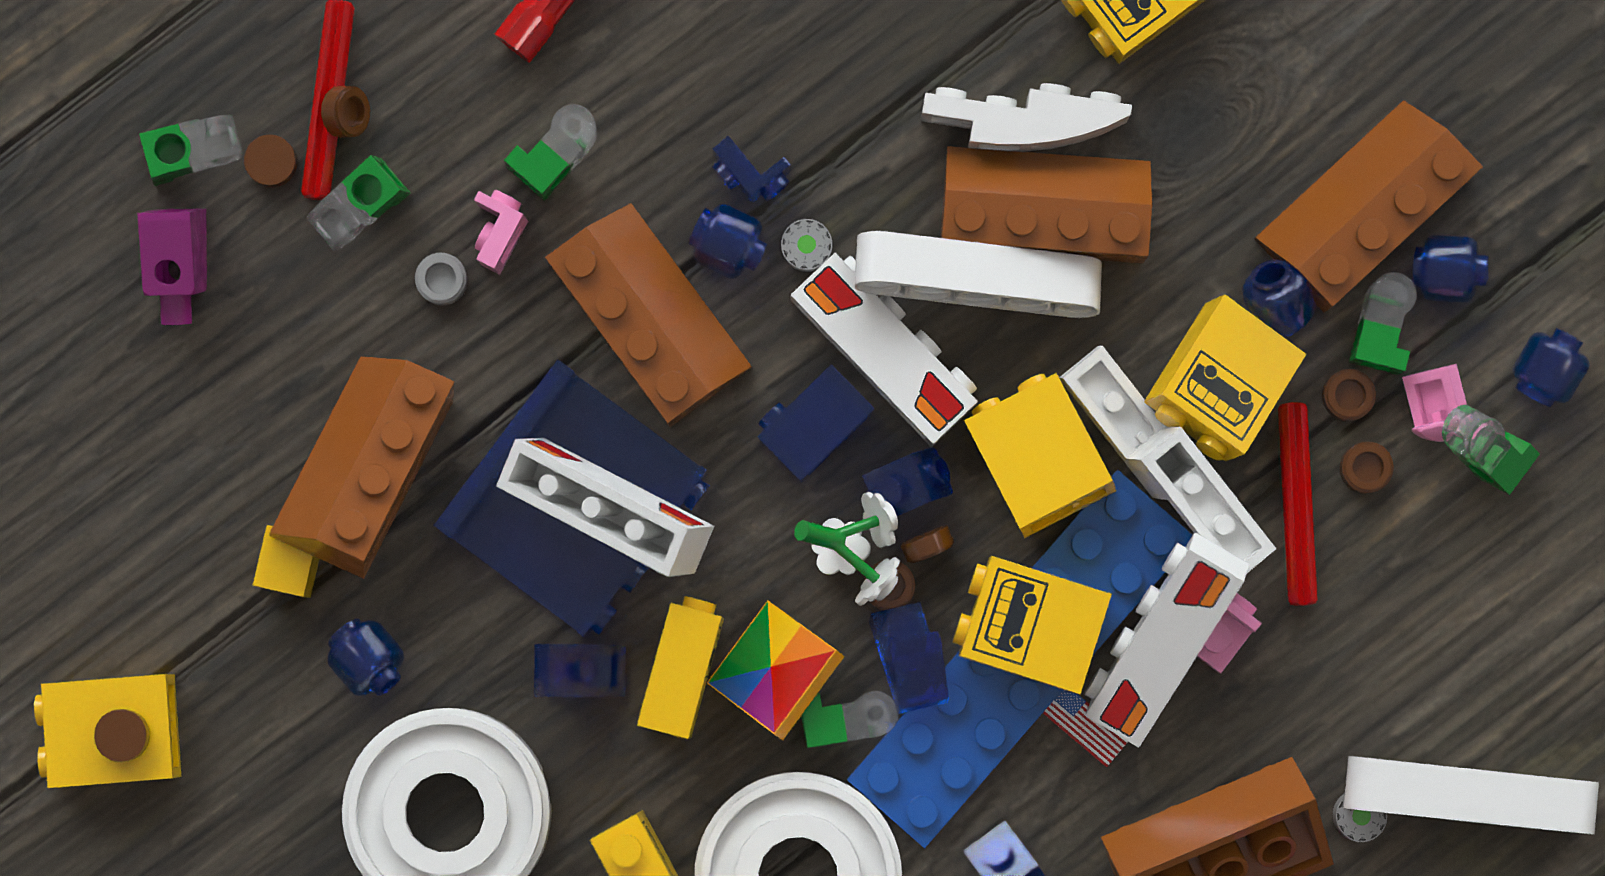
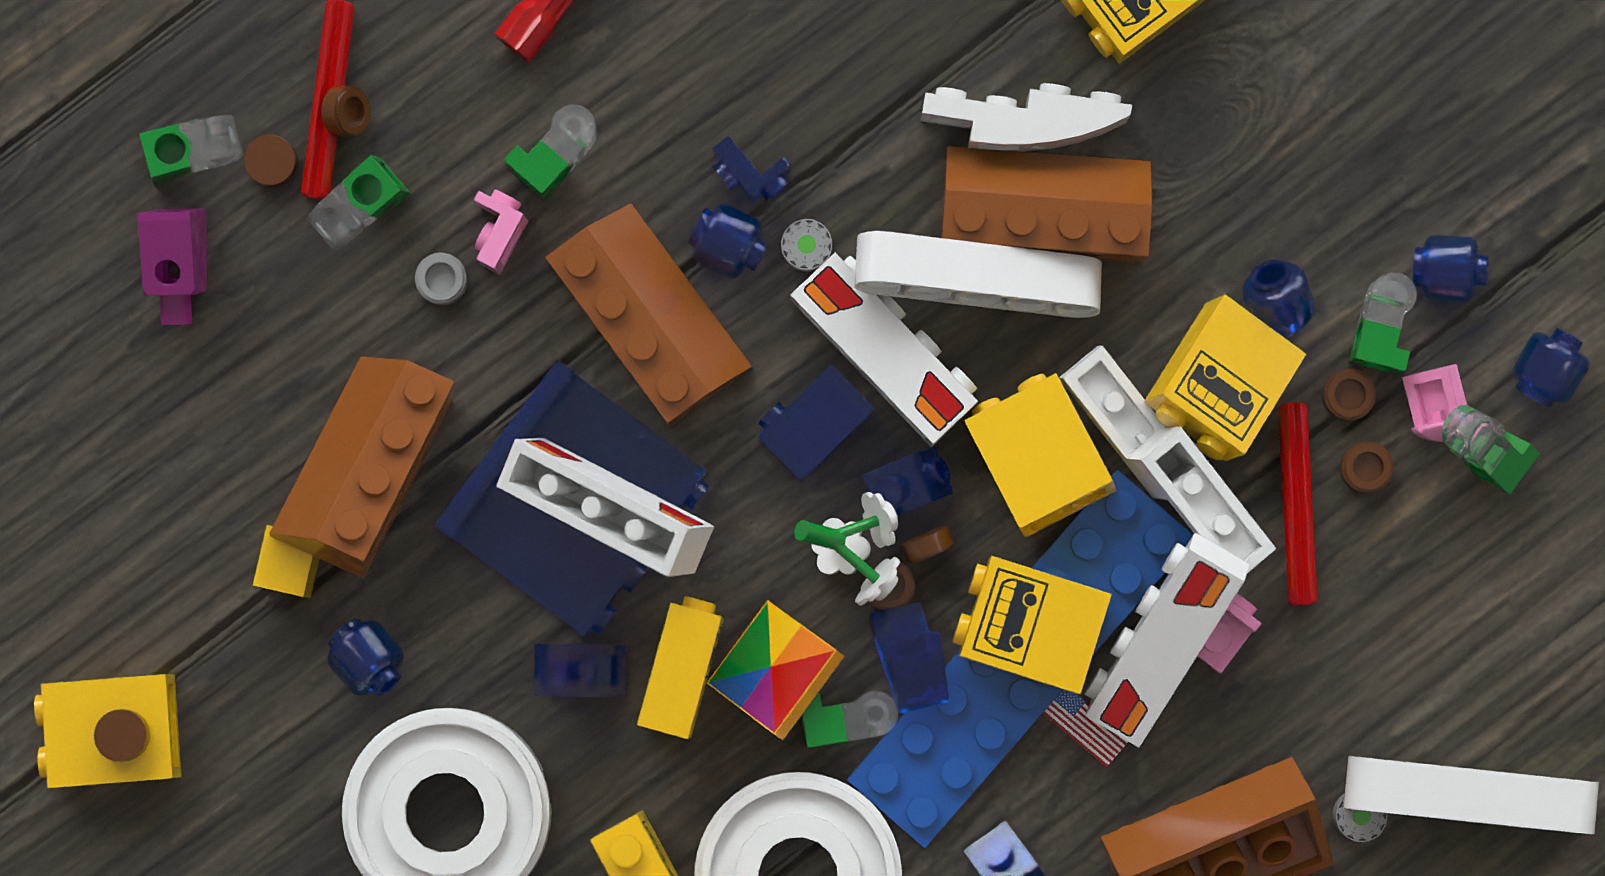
dark orange slope [1254,100,1483,313] -> none

